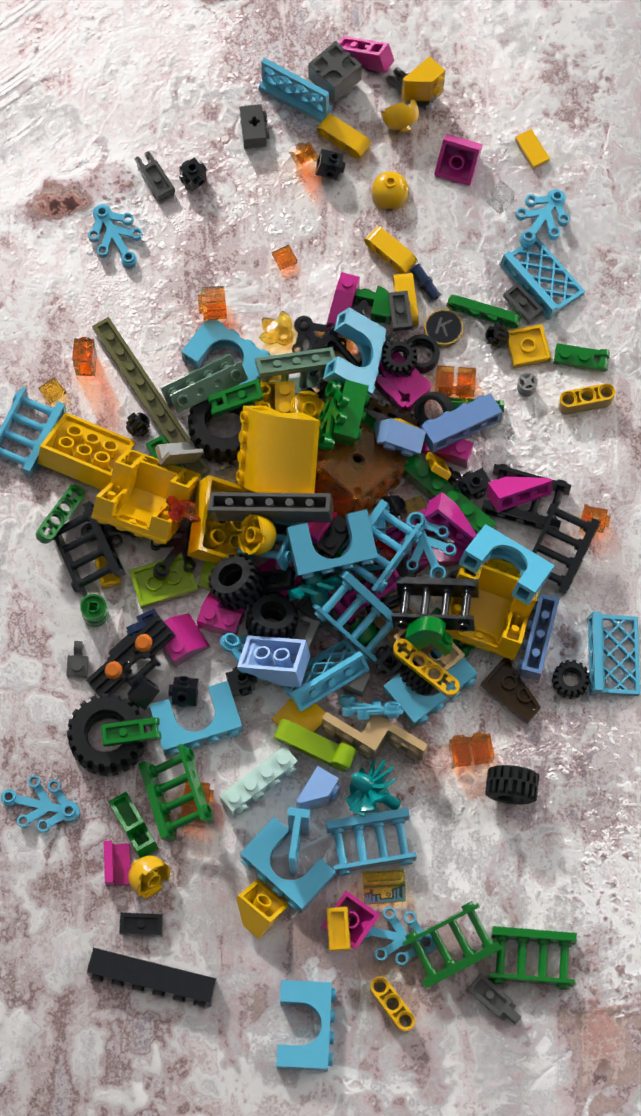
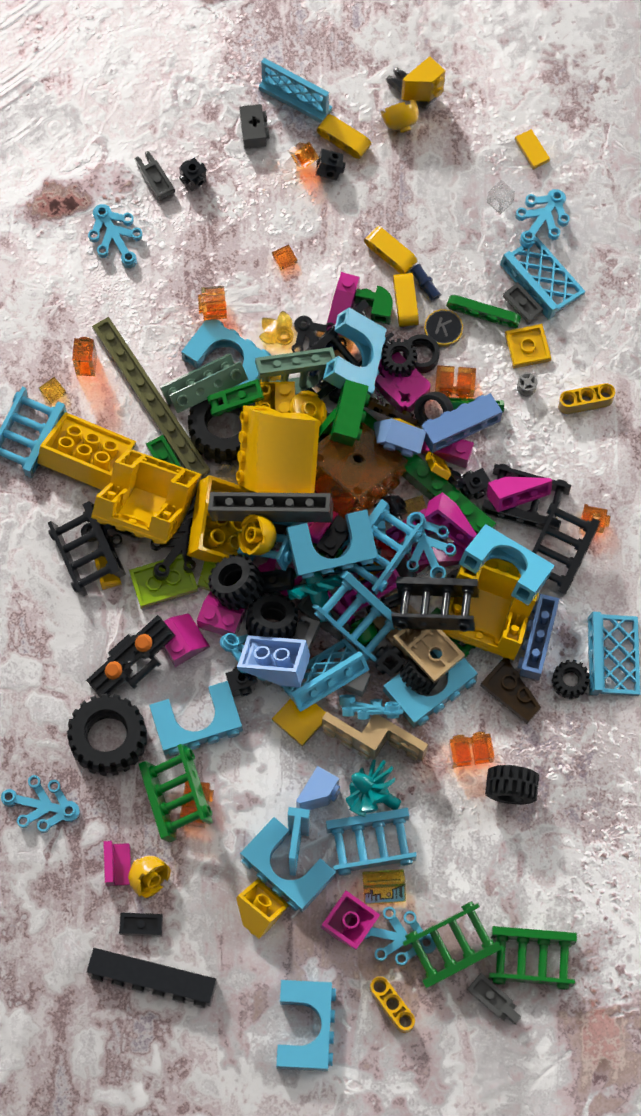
green beam [36,484,85,544] -> none
dark grey plate [66,641,89,678] -> none
green wheel [80,594,109,627] -> none
green plate [101,717,162,747] -> none
green slope [108,792,159,858] -> none
black gear [126,412,150,437] -> none
dark blue plate [126,608,158,635] -> none
black brick [127,675,160,710] -> none
light grey panel [155,441,204,466] -> none
clear red plate [166,496,201,523] -> none
black brick [168,676,199,707] -> none
light aqua brick [220,746,298,817] -> none
lime beam [273,719,357,772] -> none
dark grey piece [308,41,362,103] -> none
green plant [318,380,349,451] -> none
yellow tile [326,907,351,952] -> none
dark pink slope [338,36,395,73] -> none
yellow cylinder [371,171,409,210] -> none
dark grey plate [388,291,413,331] -> none
yellow beam [393,639,460,697] -> none
green brick [405,616,453,656] -> none
dark pink slope [434,134,483,185] -> none
black gear [485,323,509,348] -> none
green plate [553,343,610,372] -> none

